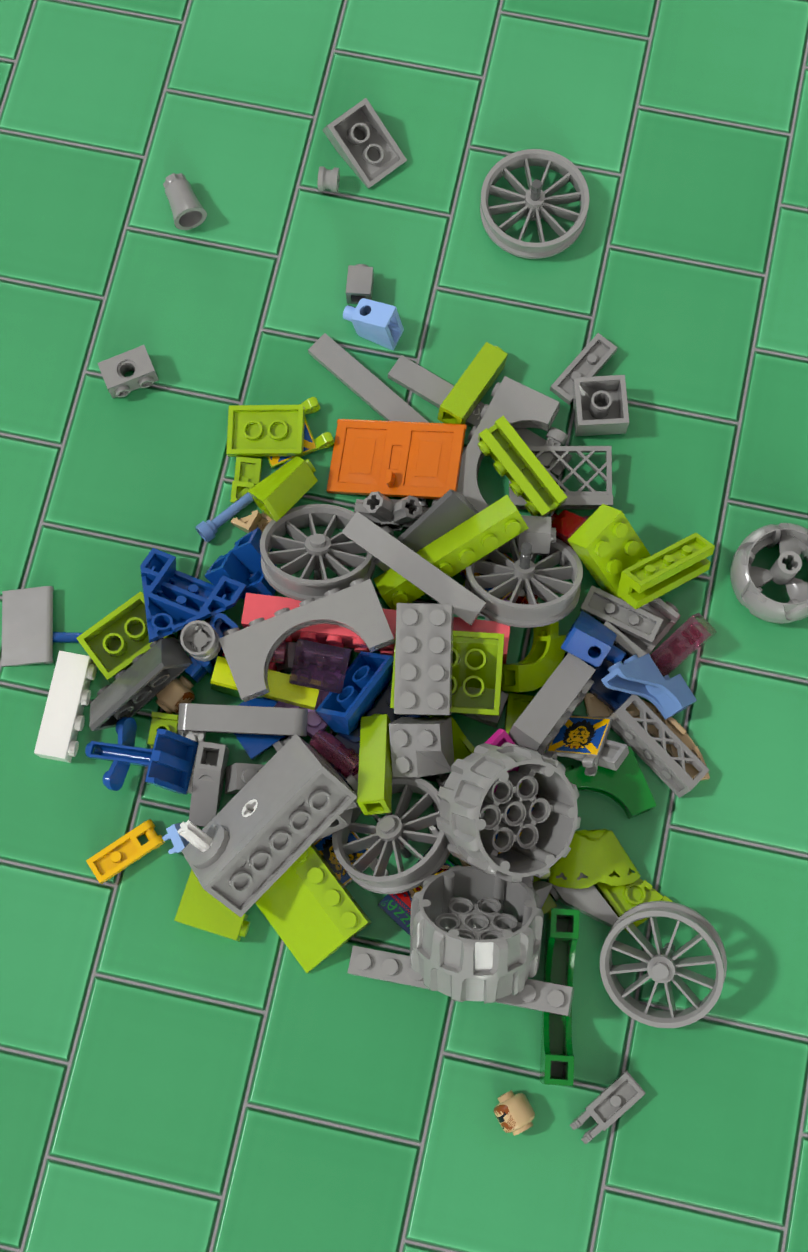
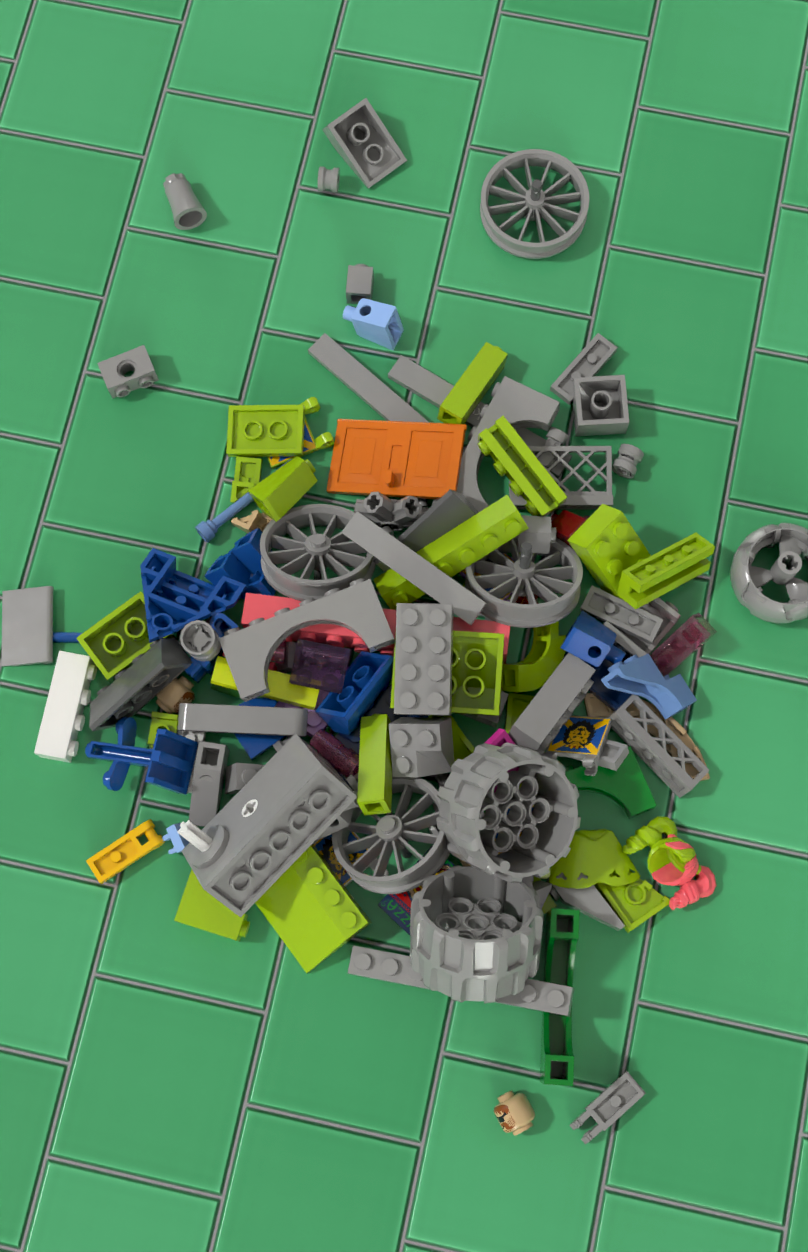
light grey wheel [600,901,727,1028] -> none
none -> light grey wheel [612,444,644,479]
none -> hair [622,816,717,910]

